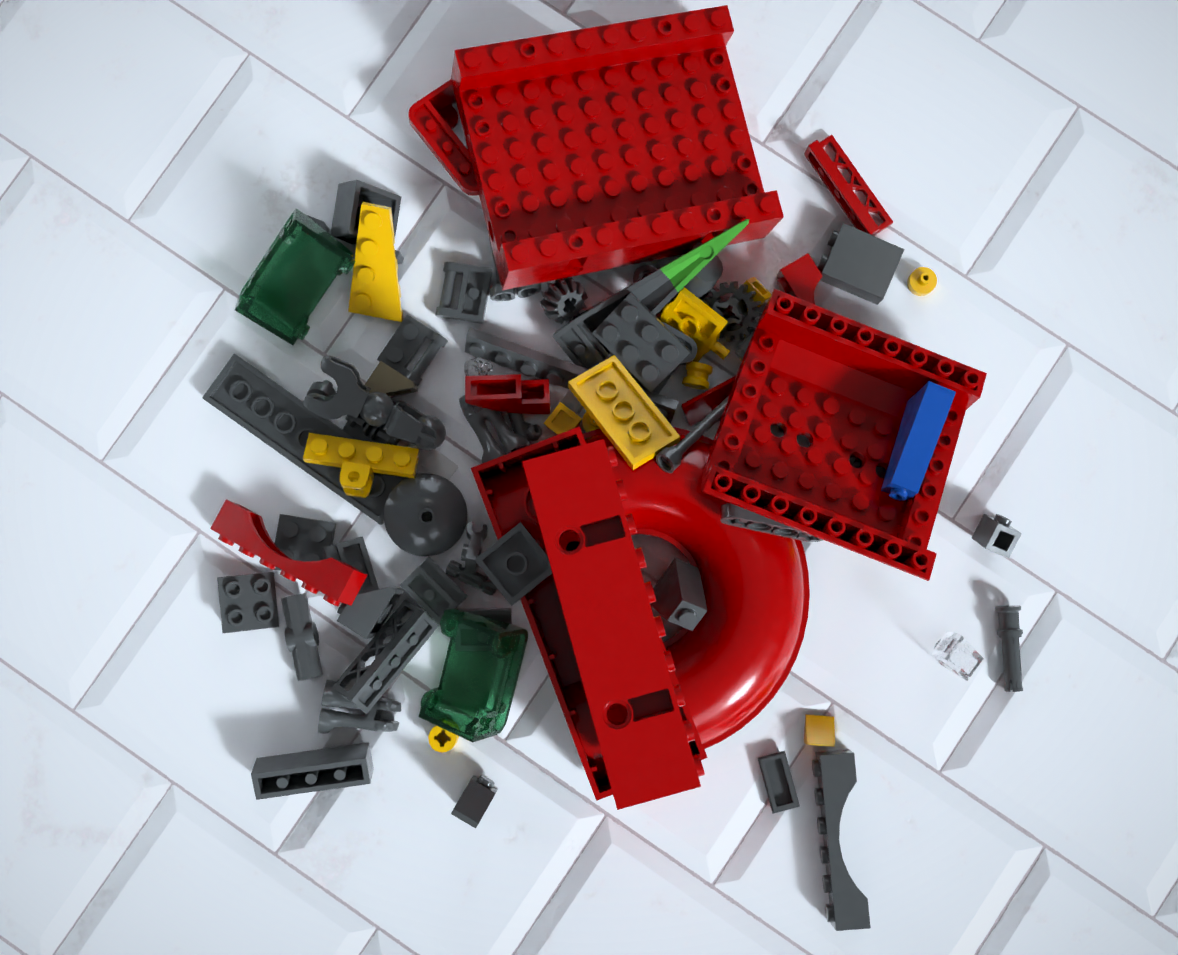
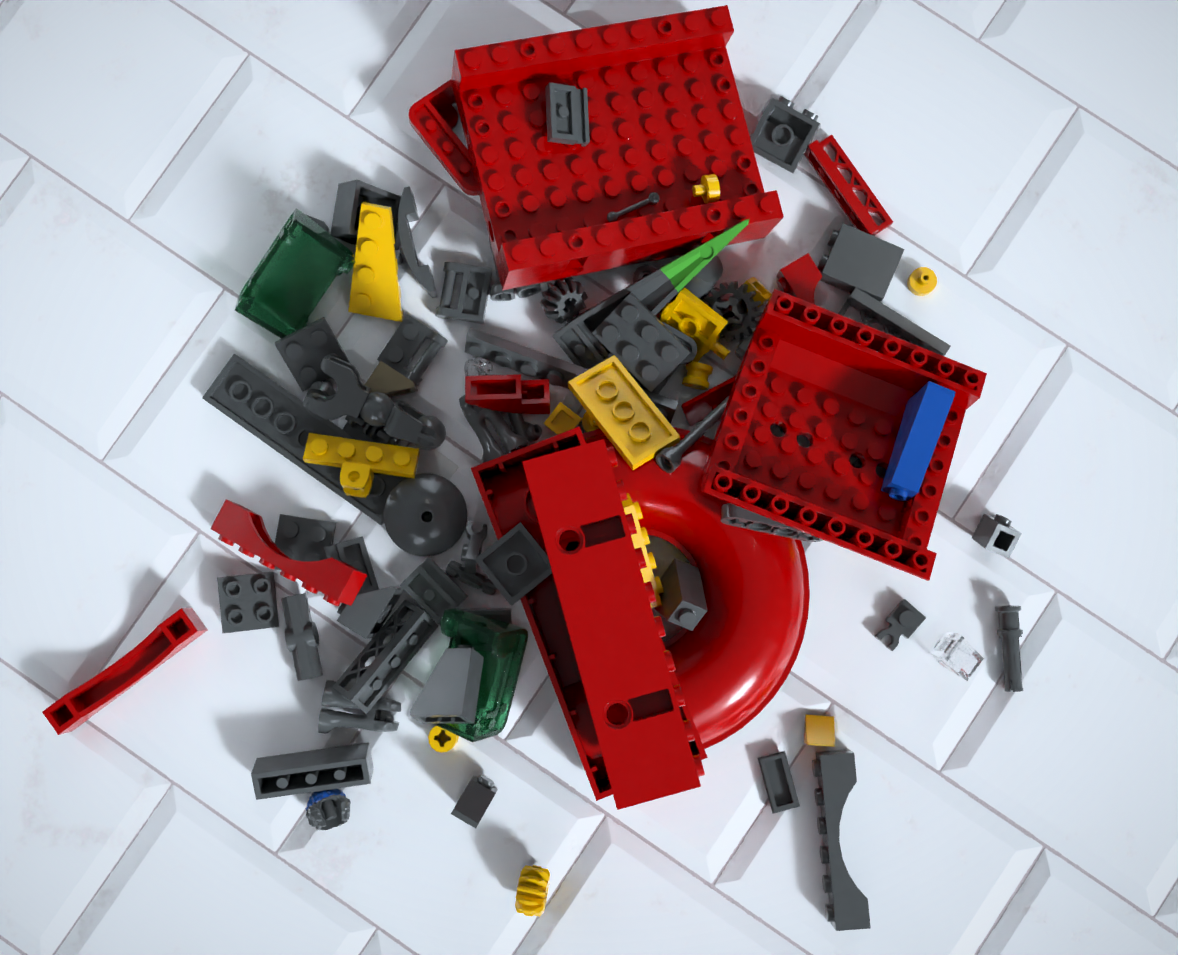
none -> red arch [42,608,208,735]
none -> dark grey plate [275,317,351,392]
none -> dark grey piece [306,789,351,831]
none -> dark grey slope [398,186,438,298]
none -> dark grey slope [410,645,484,724]
none -> yellow gear [515,865,550,917]
none -> dark grey plate [545,83,590,146]
none -> dark grey hinge [607,192,660,222]
none -> yellow wing [622,493,664,608]
none -> yellow tile [692,174,720,204]
none -> dark grey plate [750,96,821,173]
none -> dark grey fence [838,288,951,356]
none -> dark grey plate [874,599,926,651]

